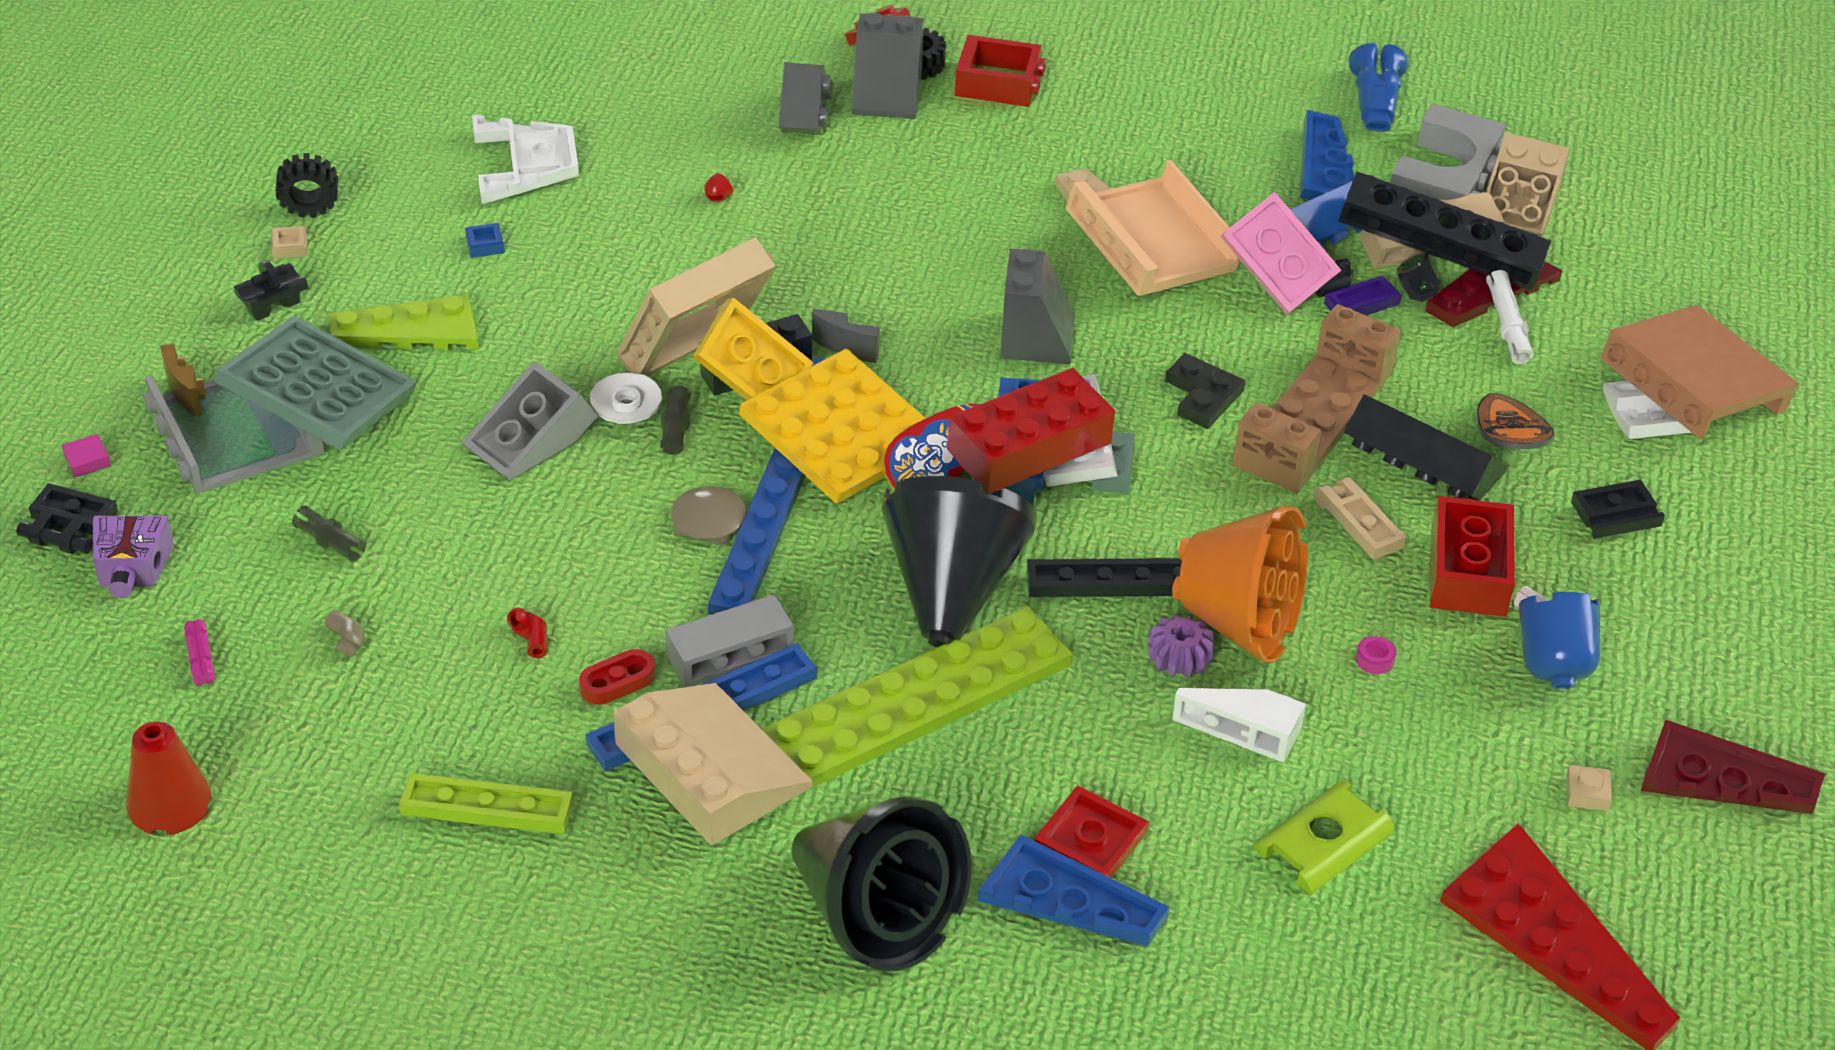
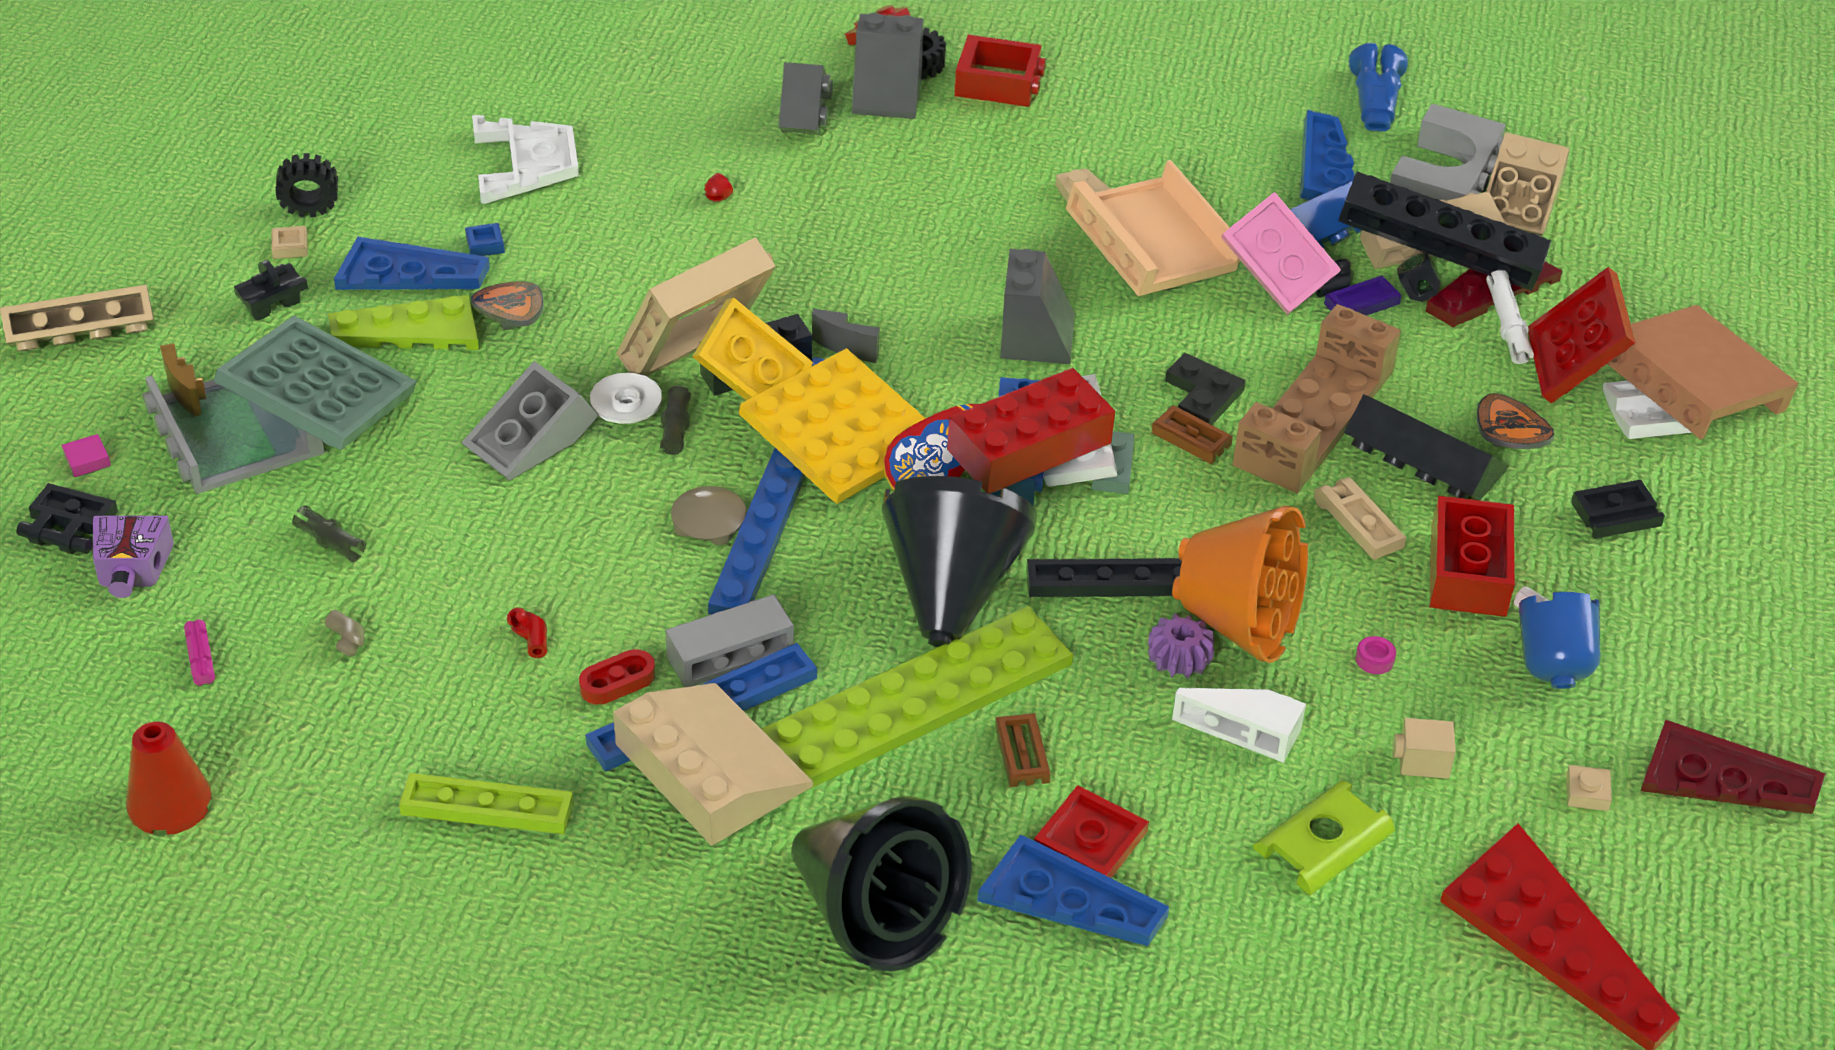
none -> tan brick [0,285,155,351]
none -> blue wing [334,237,490,290]
none -> shield [471,281,544,330]
none -> dark orange tile [995,713,1051,787]
none -> dark orange tile [1151,405,1233,464]
none -> tan brick [1393,718,1456,779]
none -> red plate [1528,267,1635,404]

